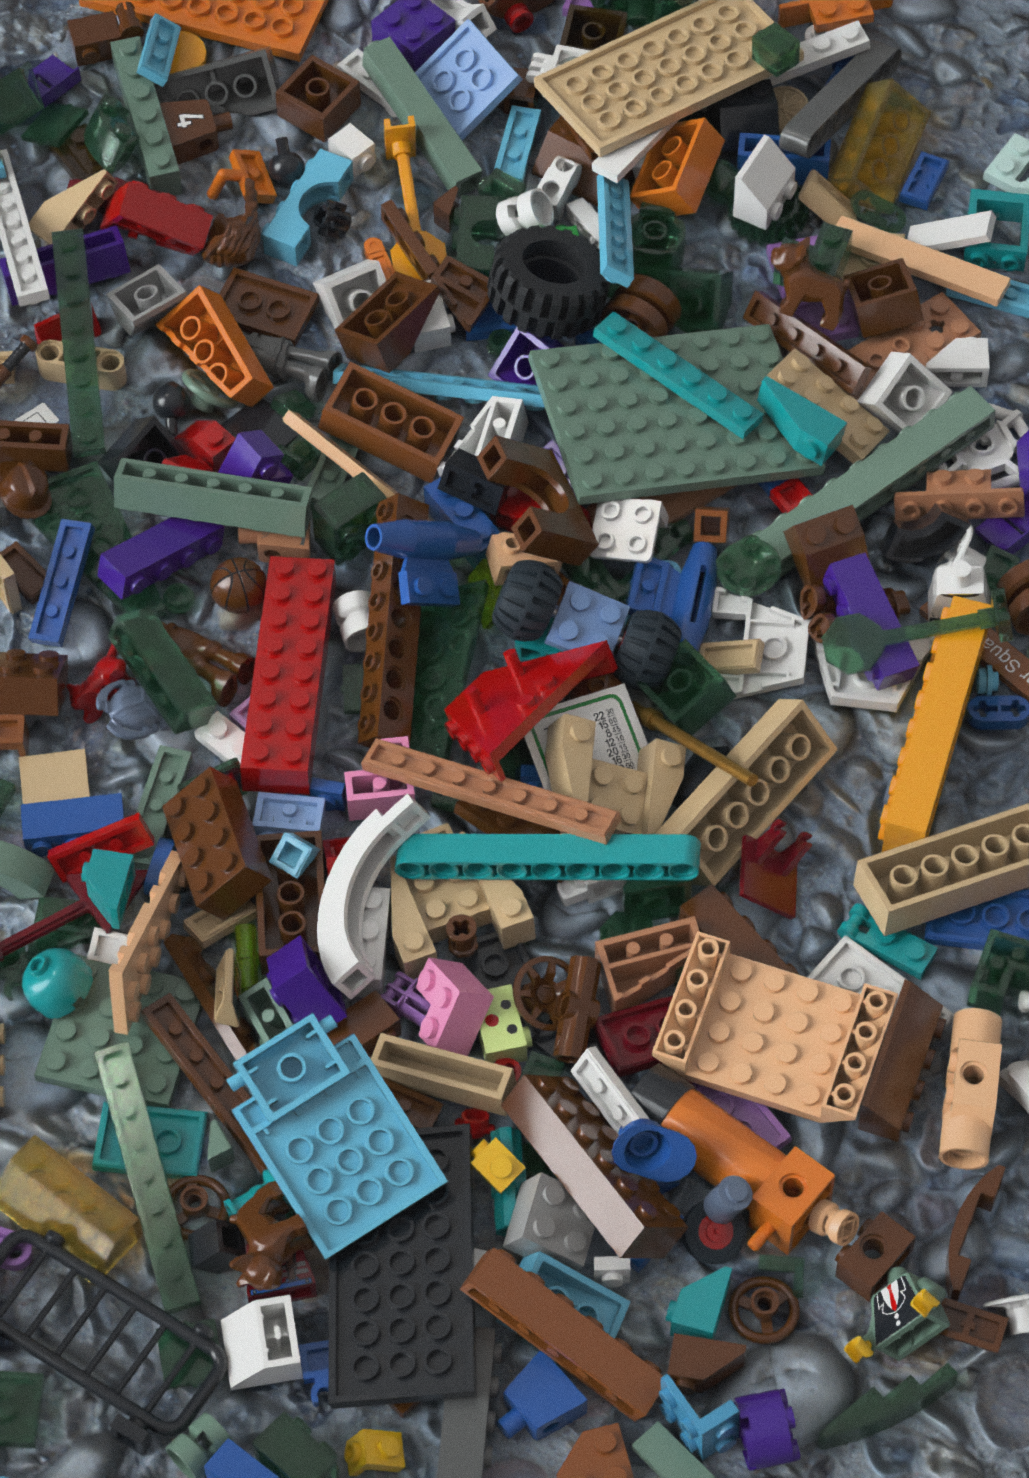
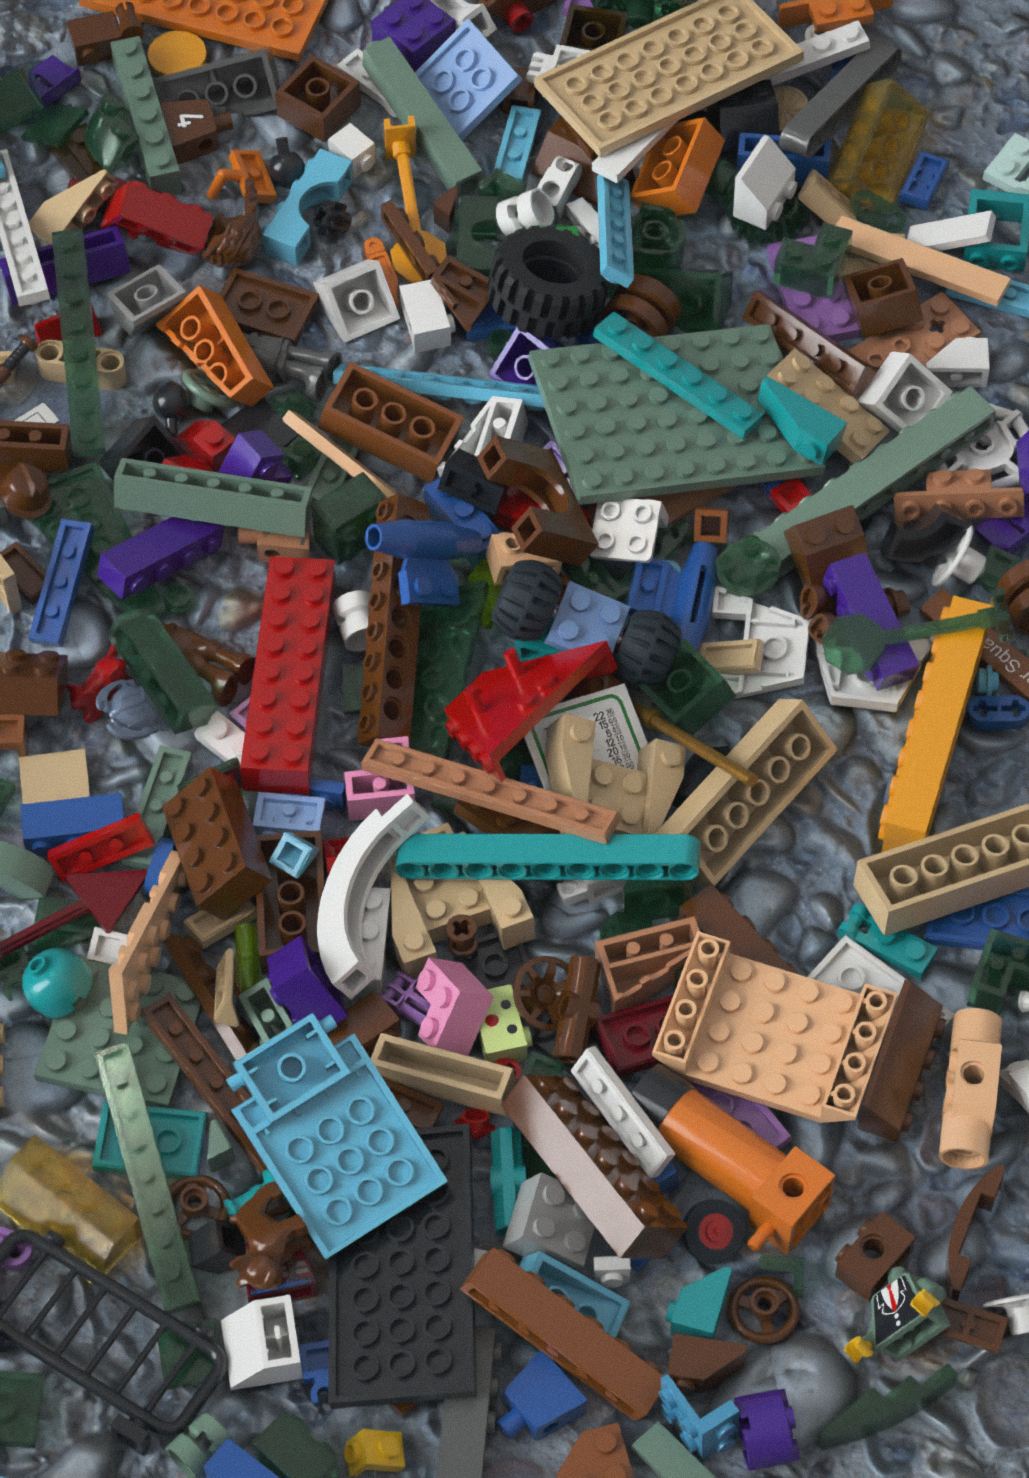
teal slope [81,849,136,929] -> none
medium azure tile [136,13,181,87] -> none
reddish brown piece [210,557,267,614] -> none
reddish brown slope [335,272,441,373] -> none
yellow bracket [471,1137,526,1194] -> none
blue piece [612,1118,697,1182] -> none
sand blue brick [703,1175,753,1224] -> none
dark red plate [739,819,813,920] -> none
clear green brick [752,22,800,77] -> none
reddish brown animal [770,237,851,331] -> none
light nougat wheel [809,1199,859,1246] -> none
white torso [928,561,991,623] -> none

